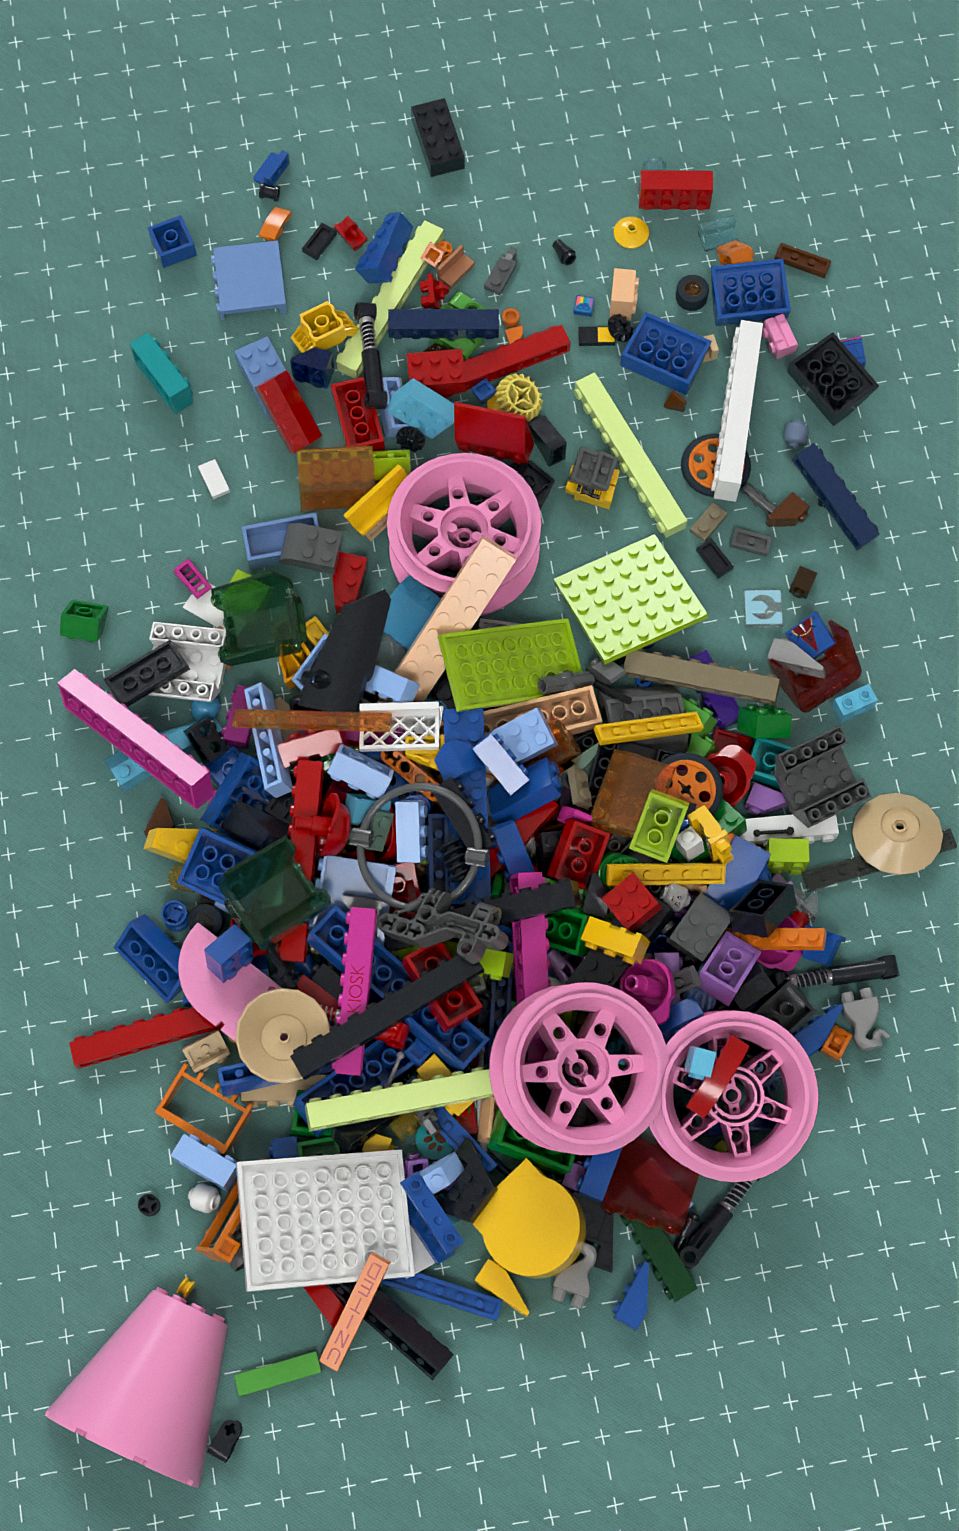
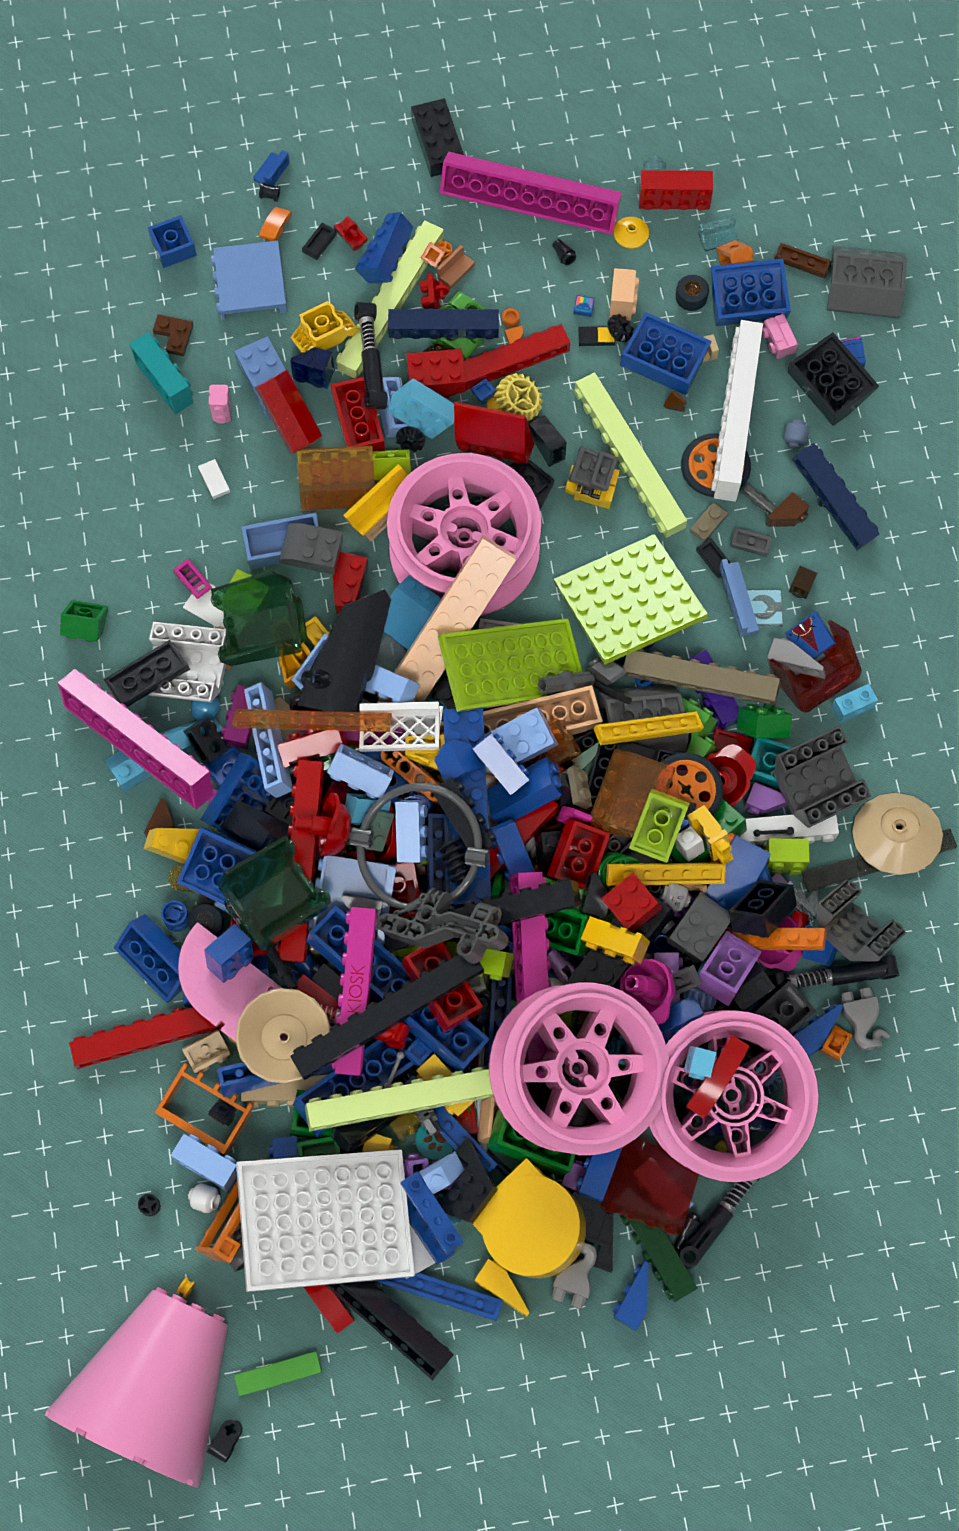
tile [319,1252,391,1372] -> none
dark grey hinge [484,247,517,295] -> none
none -> reddish brown plate [153,314,193,357]
none -> black bracket [208,1098,237,1127]
none -> bright pink brick [209,385,232,424]
none -> dark pink brick [439,152,622,234]
none -> medium blue fence [719,559,759,637]
none -> dark grey slope [816,879,907,961]
none -> dark grey slope [827,245,907,318]

